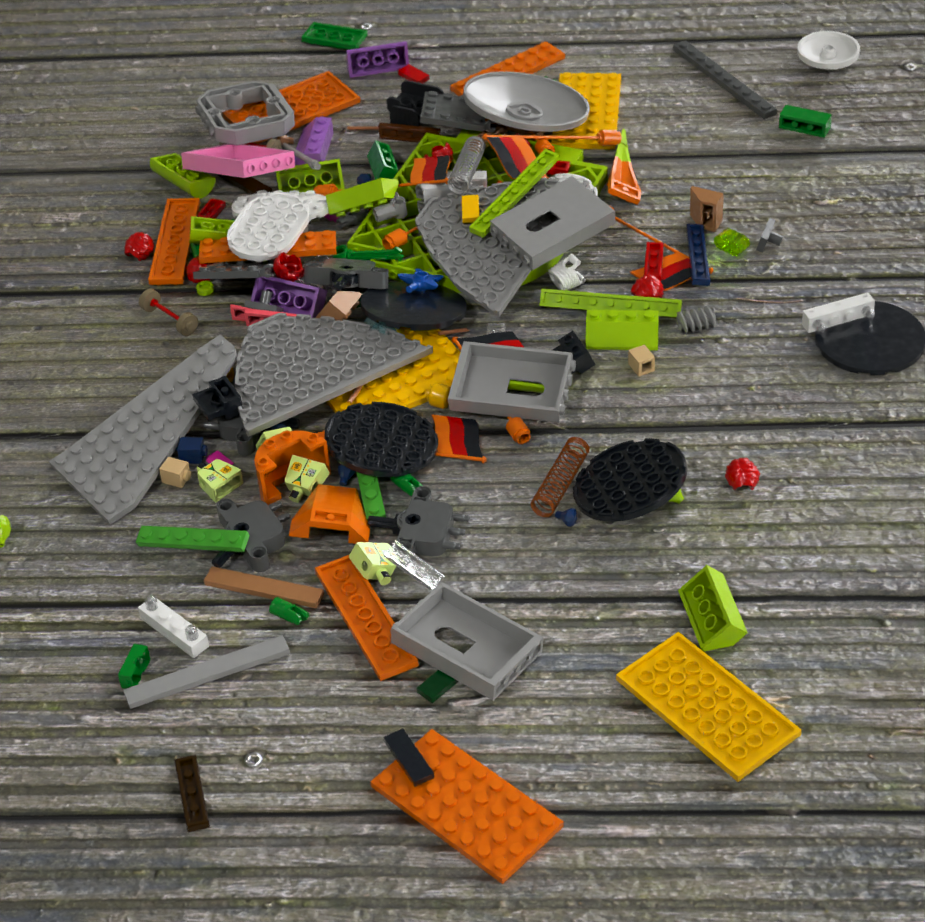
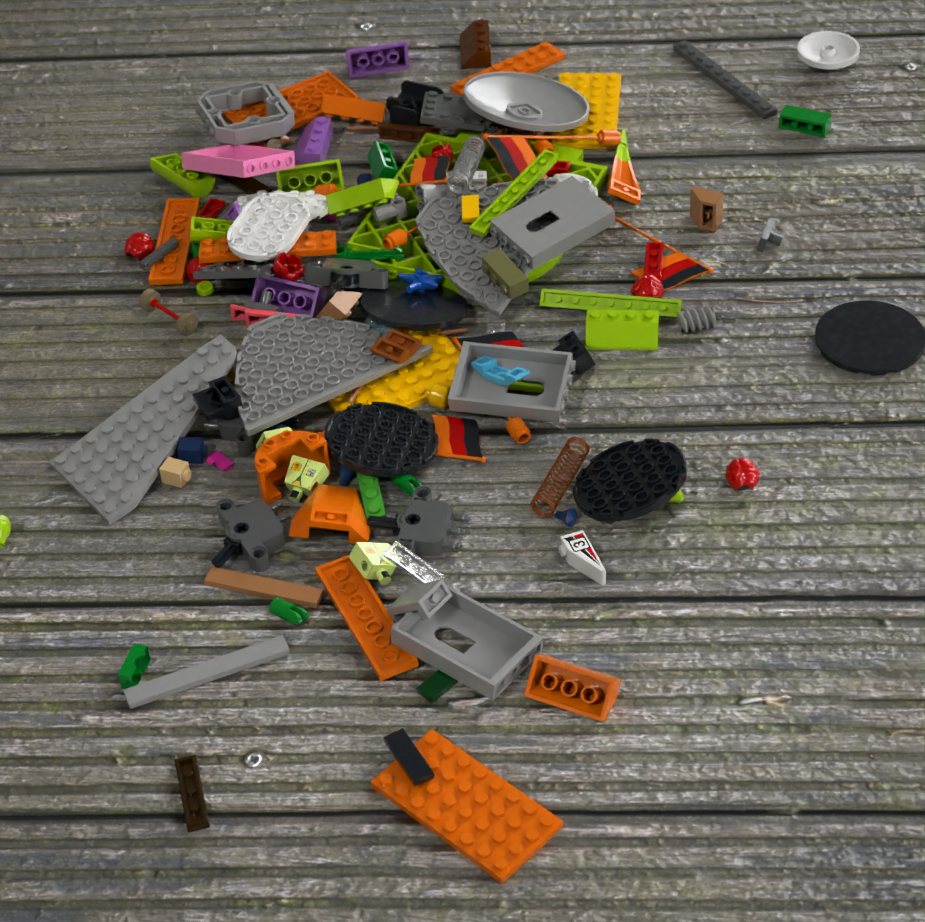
bright green plate [136,526,250,552] -> none
white piece [138,595,209,658] -> none
yellowish green torso [197,459,243,502] -> none
light grey bar [281,142,321,170] -> none
green plate [301,22,368,50] -> none
red tile [398,64,430,83] -> none
white piece [548,254,586,291] -> none
yellow plate [616,632,802,782] -> none
tan brick [628,345,655,377] -> none
lime slope [678,565,748,651] -> none
dark blue tile [686,224,710,286] -> none
clear neon green beam [714,228,750,256] -> none
white piece [802,293,875,333] -> none
none -> dark grey axle [139,237,179,270]
none -> medium lavender tile [226,203,242,221]
none -> orange slope [321,93,388,125]
none -> dark orange slope [370,329,422,364]
none -> light grey panel [386,579,453,623]
none -> reddish brown slope [460,19,491,69]
none -> medium azure slope [471,355,530,385]
none -> olive brick [481,248,529,299]
none -> orange slope [524,654,622,722]
none -> white slope [558,530,606,585]

